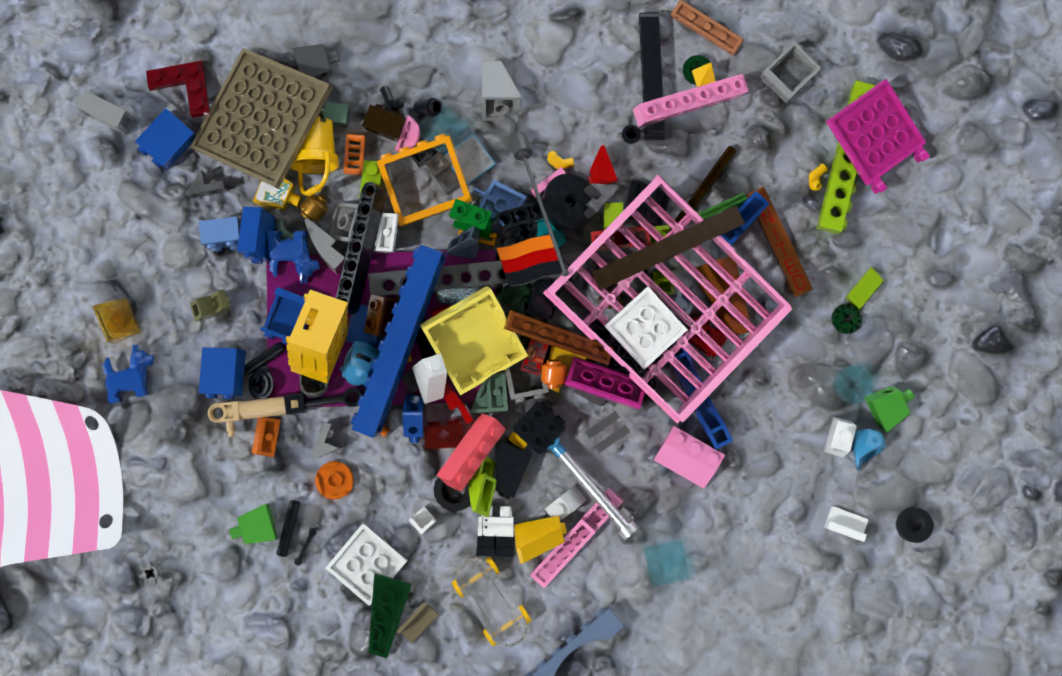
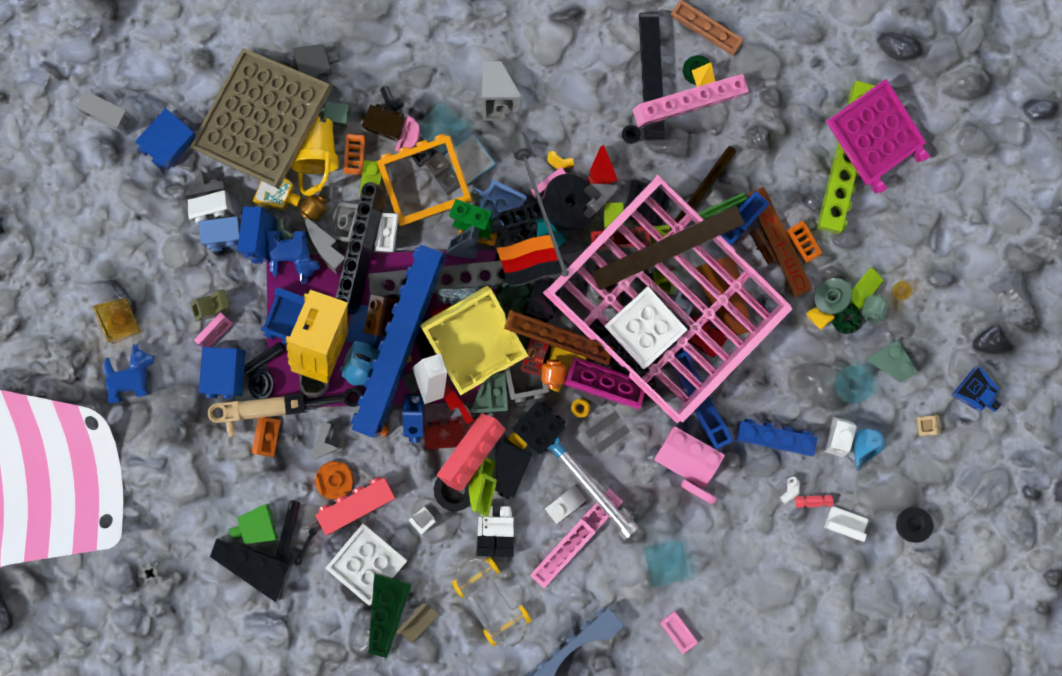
dark red plate [146,60,211,118] -> none
black cone [413,98,442,117] -> none
yellow slope [514,516,567,564] -> none
light grey window [760,42,821,103] -> none
yellow arm [808,163,828,191] -> none
bright green torso [864,386,914,432] -> none
none -> white slope [188,190,234,225]
none -> bright pink tile [194,312,234,347]
none -> black wedge [210,537,293,602]
none -> coral brick [315,476,396,535]
none -> yellow plate [571,398,590,418]
none -> bright pink tile [660,611,698,654]
none -> bright pink tile [681,479,718,505]
none -> blue brick [735,419,818,457]
none -> reddish brown axle [749,227,777,265]
none -> white arm [779,476,800,505]
none -> orange slope [786,220,822,264]
none -> coral axle [795,495,834,508]
none -> yellow slope [806,307,835,330]
none -> sand green dish [814,278,852,314]
none -> sand green head [861,294,889,324]
none -> sand green wing [865,340,918,383]
none -> clear yellow plate [892,281,912,300]
none -> tan slope [917,415,942,436]
none -> torso [951,366,1002,412]

